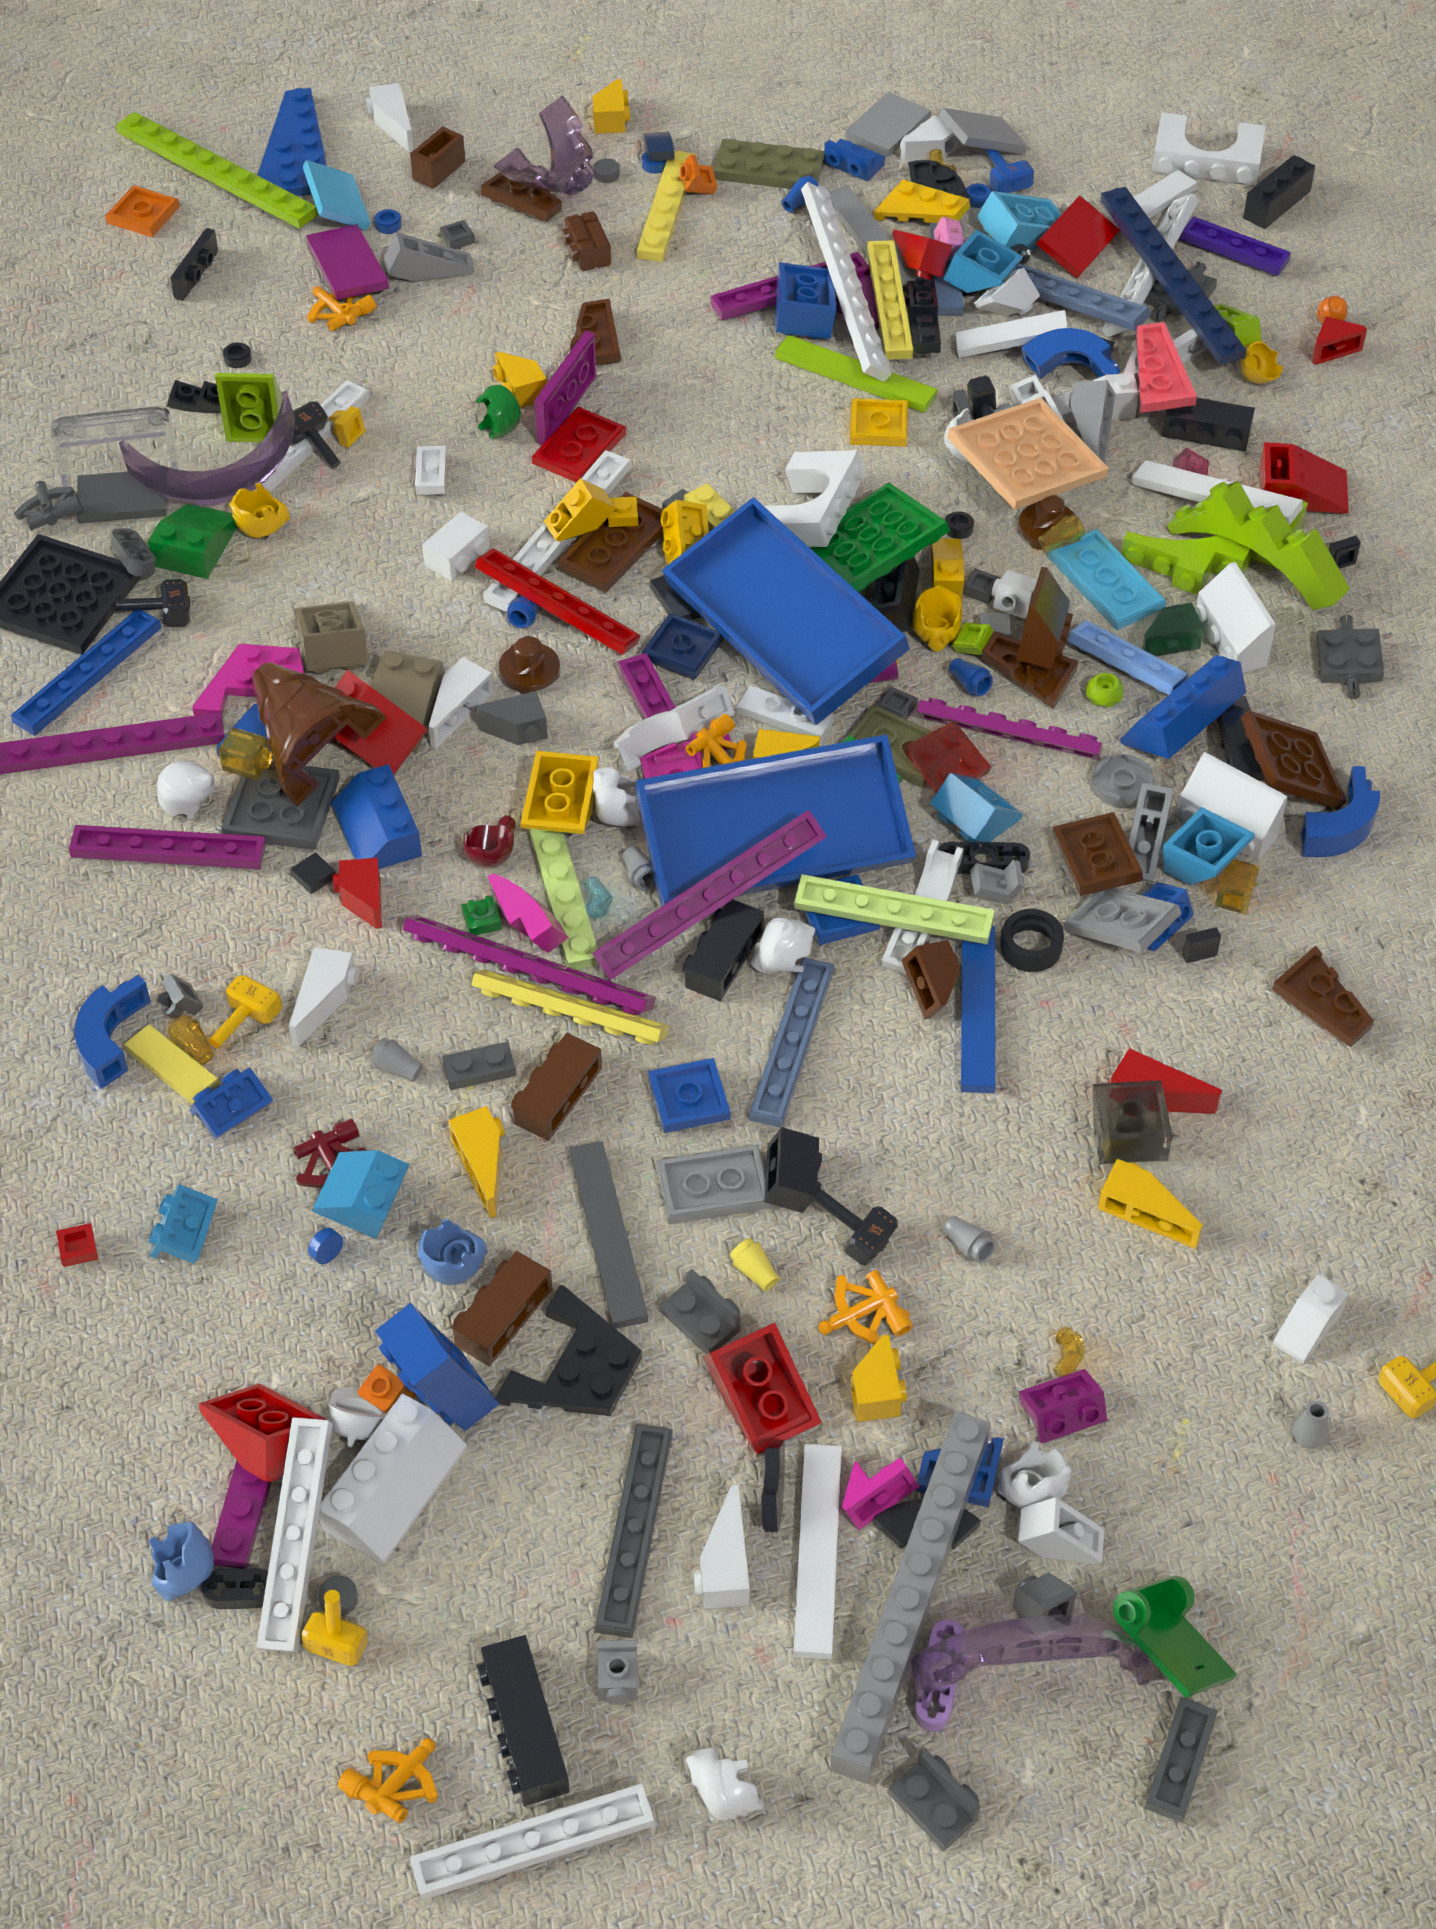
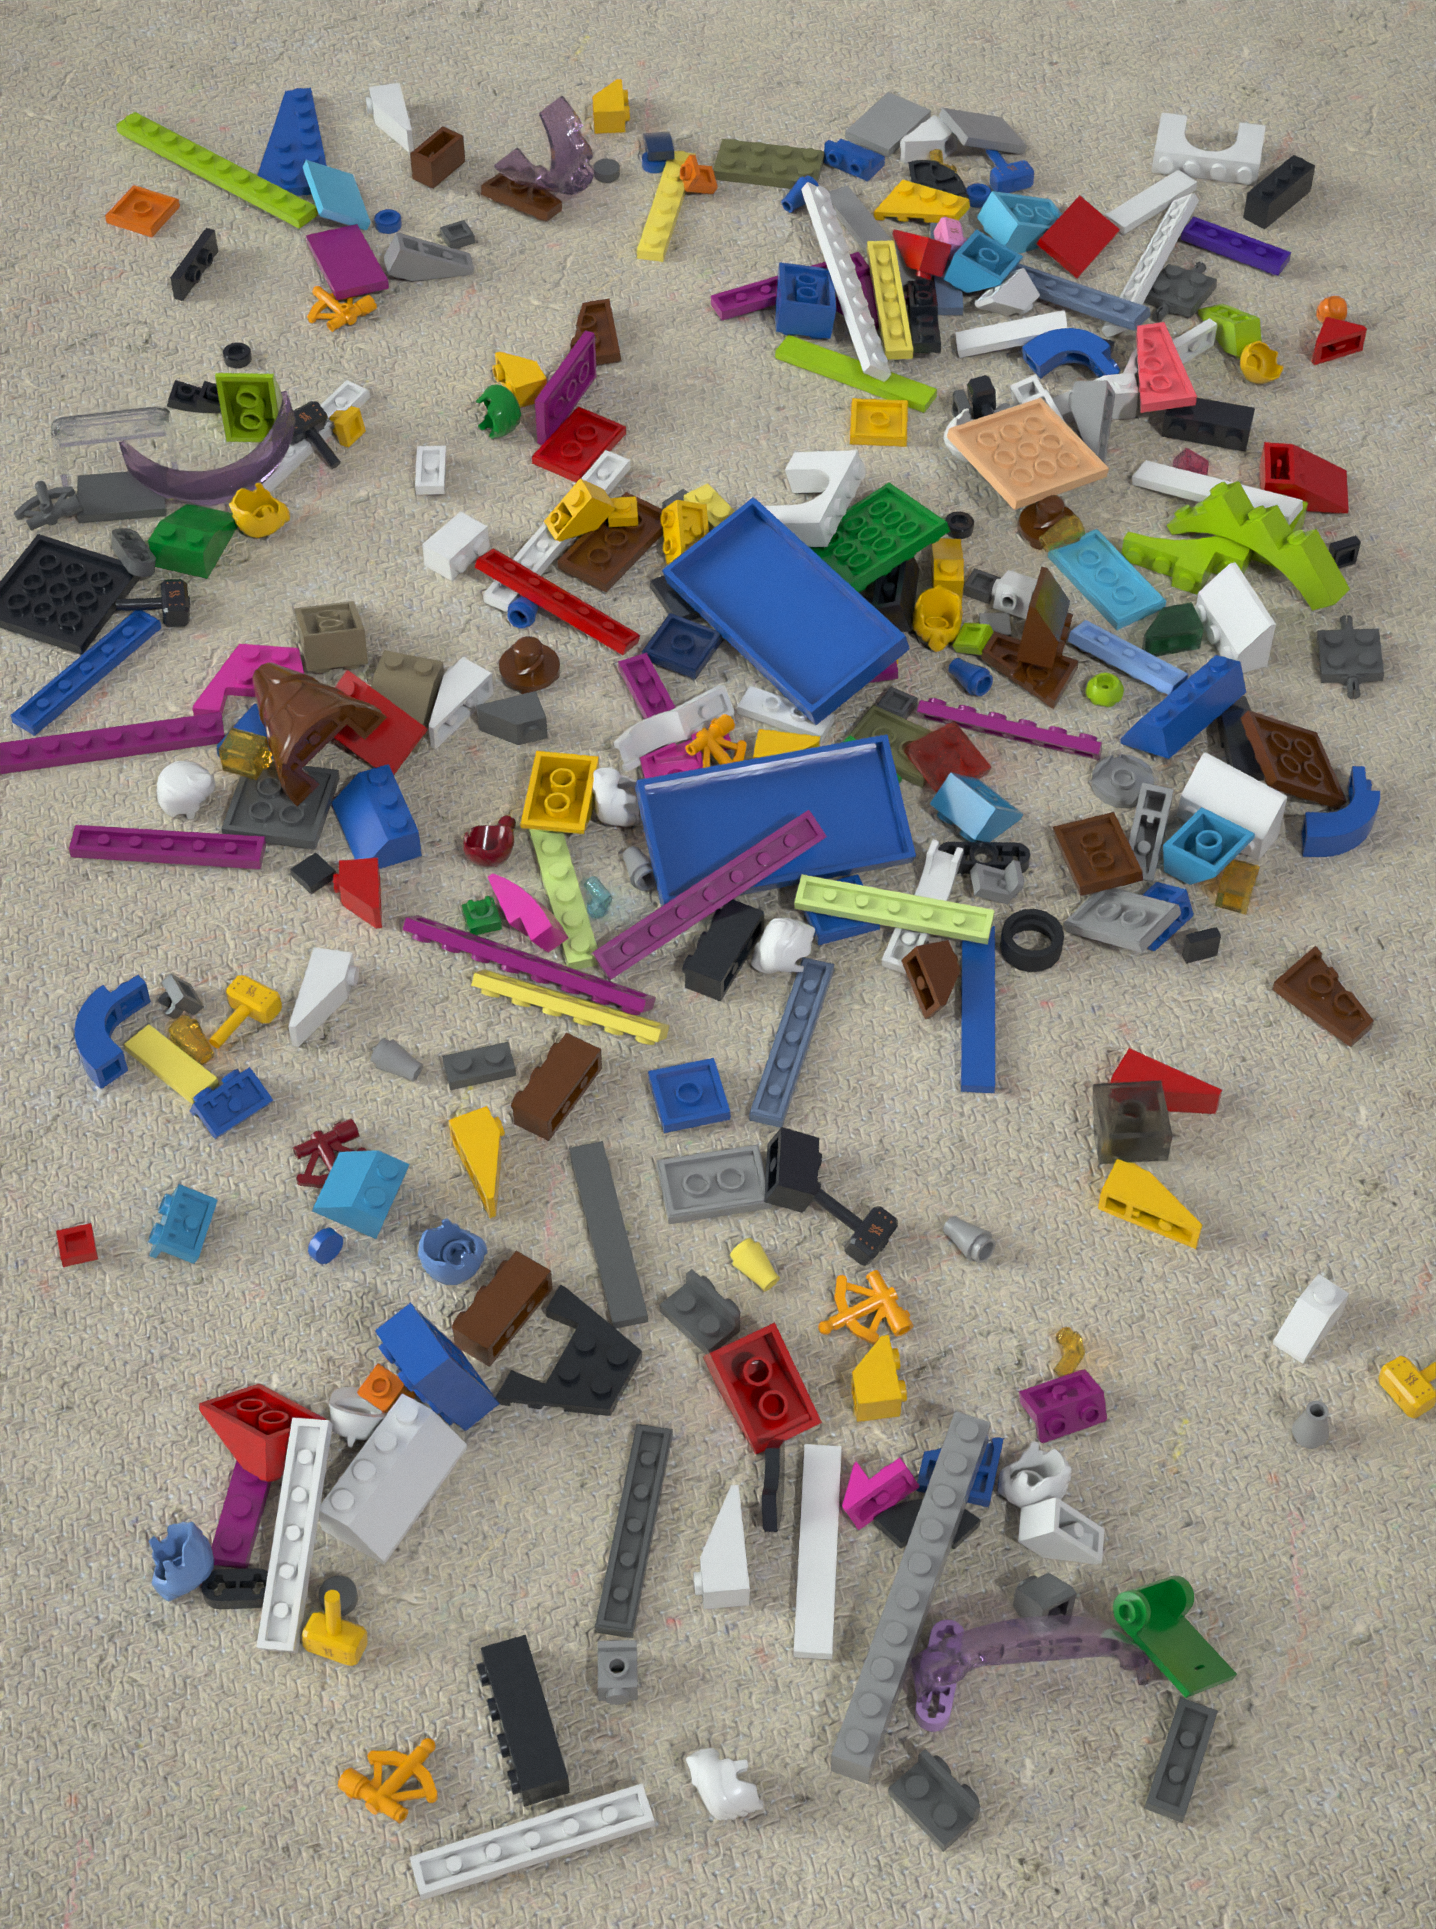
reddish brown brick [561,211,611,271] -> none
black hinge [1010,243,1031,265] -> none
dark blue plate [1100,186,1246,365] -> none

